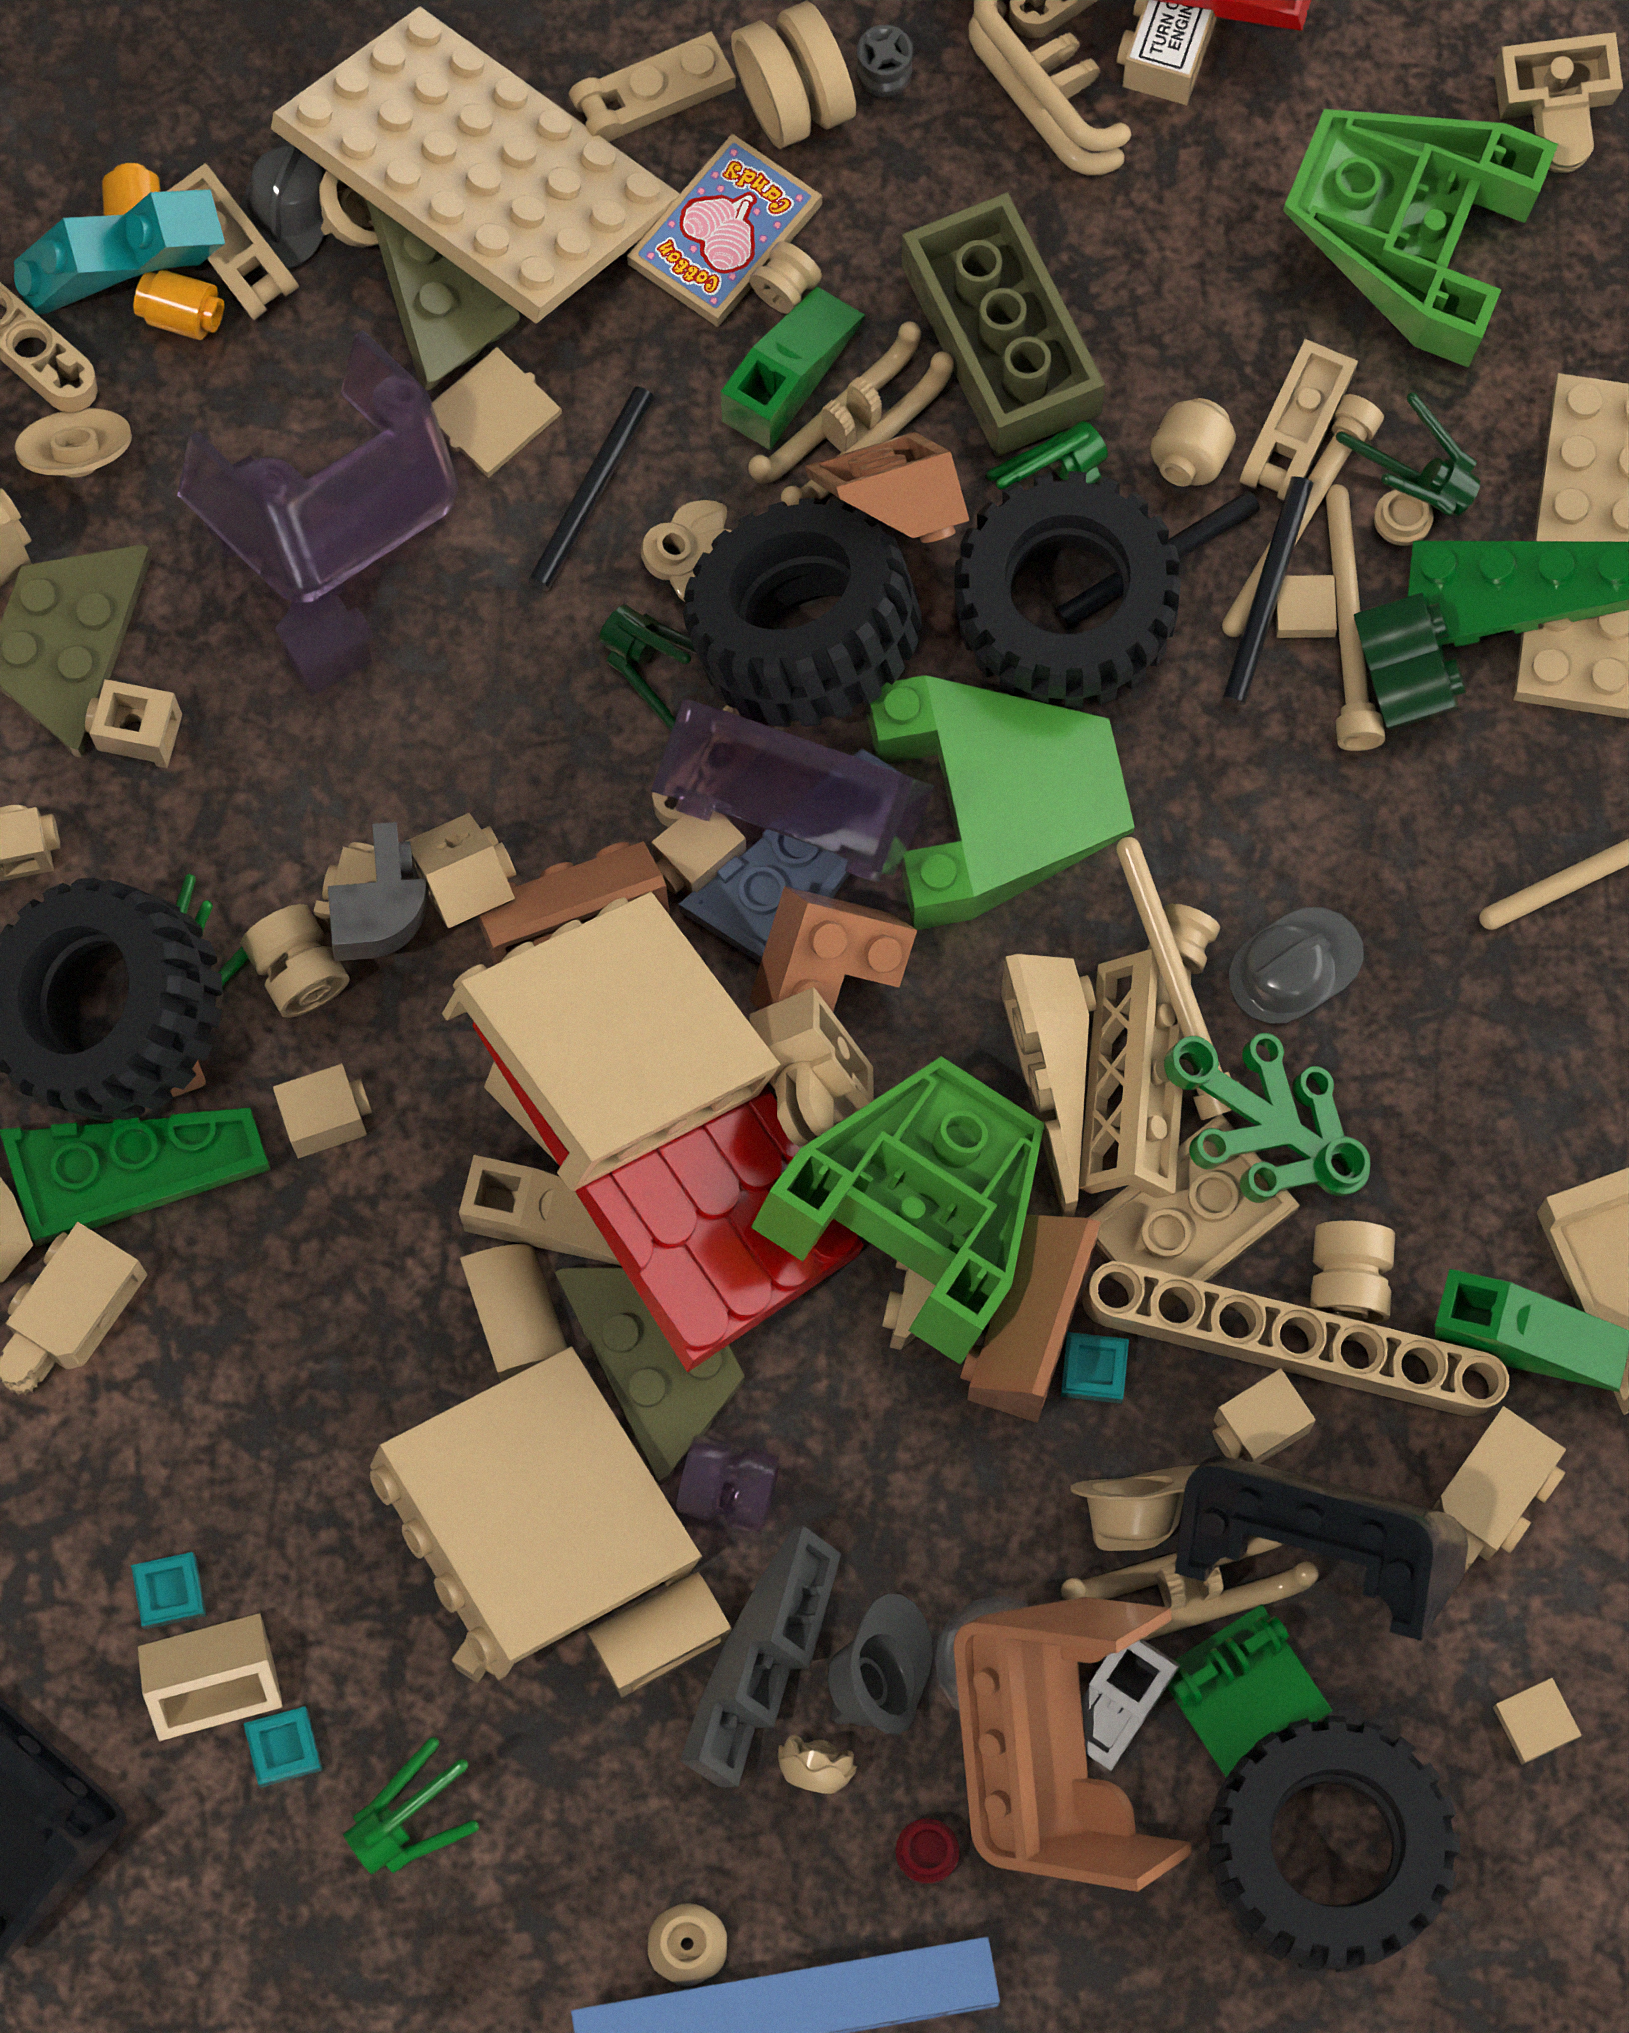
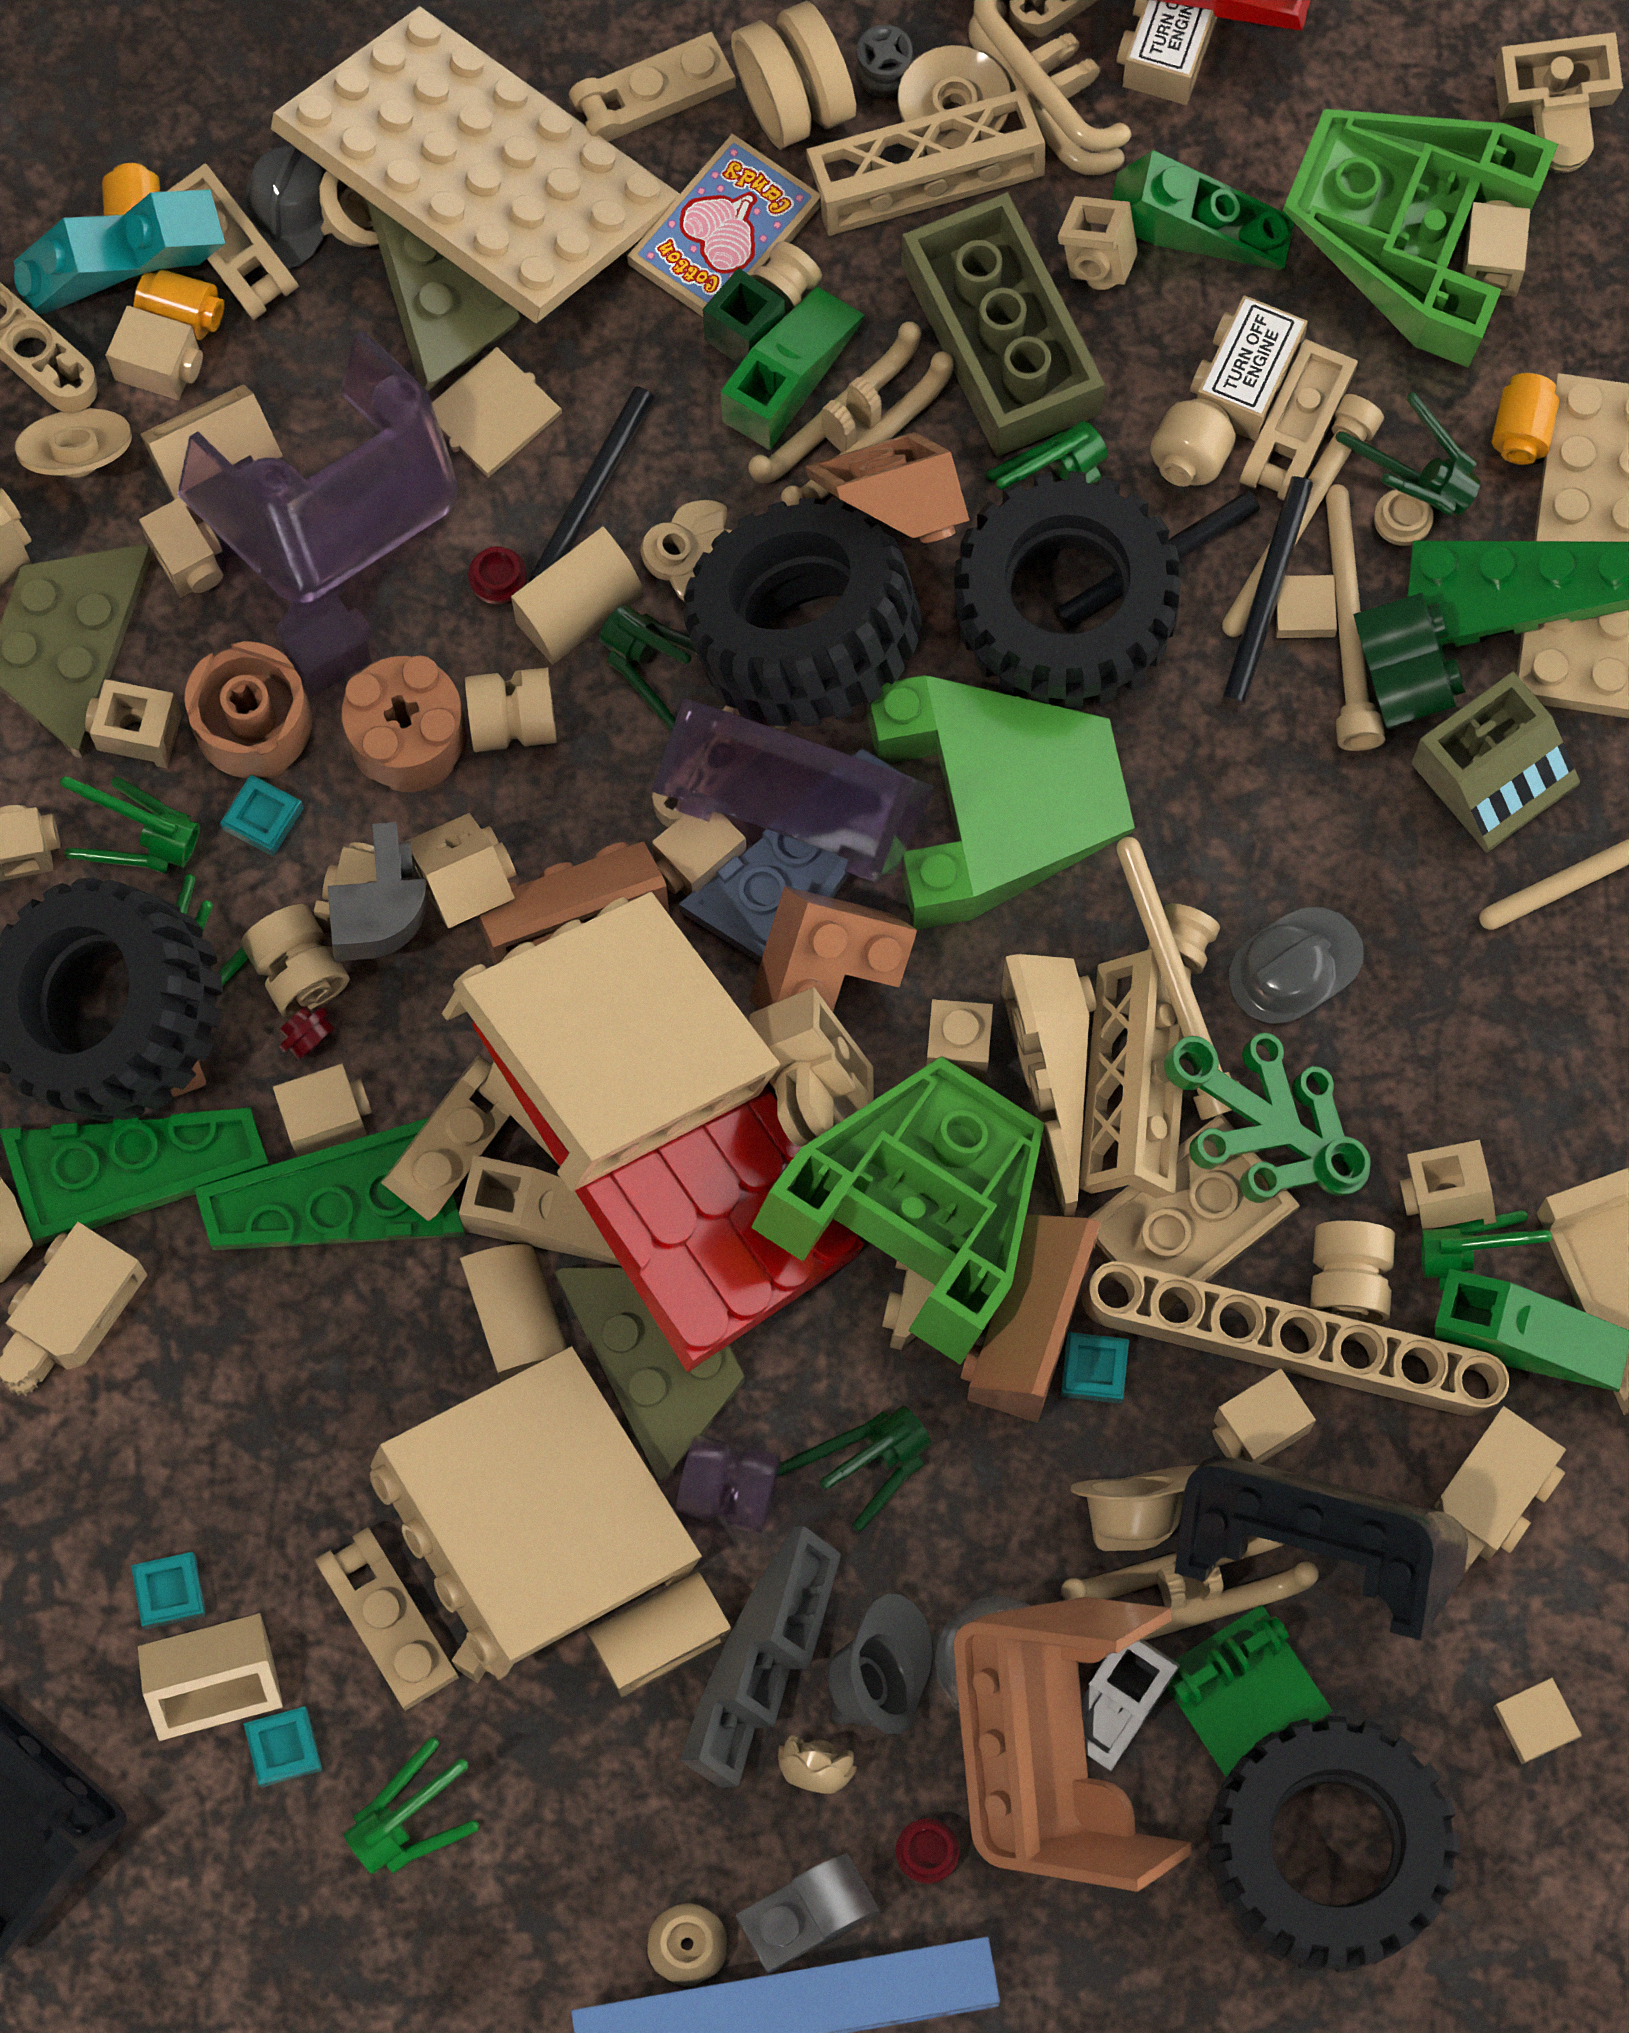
none -> green plant [60,776,200,875]
none -> tan brick [106,305,203,401]
none -> tan brick [139,492,223,598]
none -> tan brick [140,384,283,500]
none -> nougat brick [184,641,312,779]
none -> green wing [194,1117,466,1250]
none -> teal tile [220,775,304,857]
none -> dark red plate [278,1005,335,1060]
none -> tan plate [314,1527,459,1711]
none -> nougat brick [342,655,467,792]
none -> tan plate [381,1055,510,1221]
none -> tan wheel [465,667,557,752]
none -> dark red plate [468,546,527,604]
none -> tan brick [511,526,643,665]
none -> dark green brick [703,267,785,365]
none -> flat silver brick [736,1853,880,1974]
none -> dark green plant [772,1405,932,1532]
none -> tan fence [806,89,1045,236]
none -> tan dish [898,45,1011,149]
none -> tan brick [927,999,993,1083]
none -> tan brick [1058,196,1138,290]
none -> green slope [1111,150,1294,270]
none -> brick [1190,295,1308,441]
none -> tan brick [1400,1140,1496,1229]
none -> olive slope [1411,671,1580,853]
none -> green plant [1421,1210,1564,1304]
none -> tan brick [1461,200,1530,297]
none -> light orange brick [1492,373,1559,465]

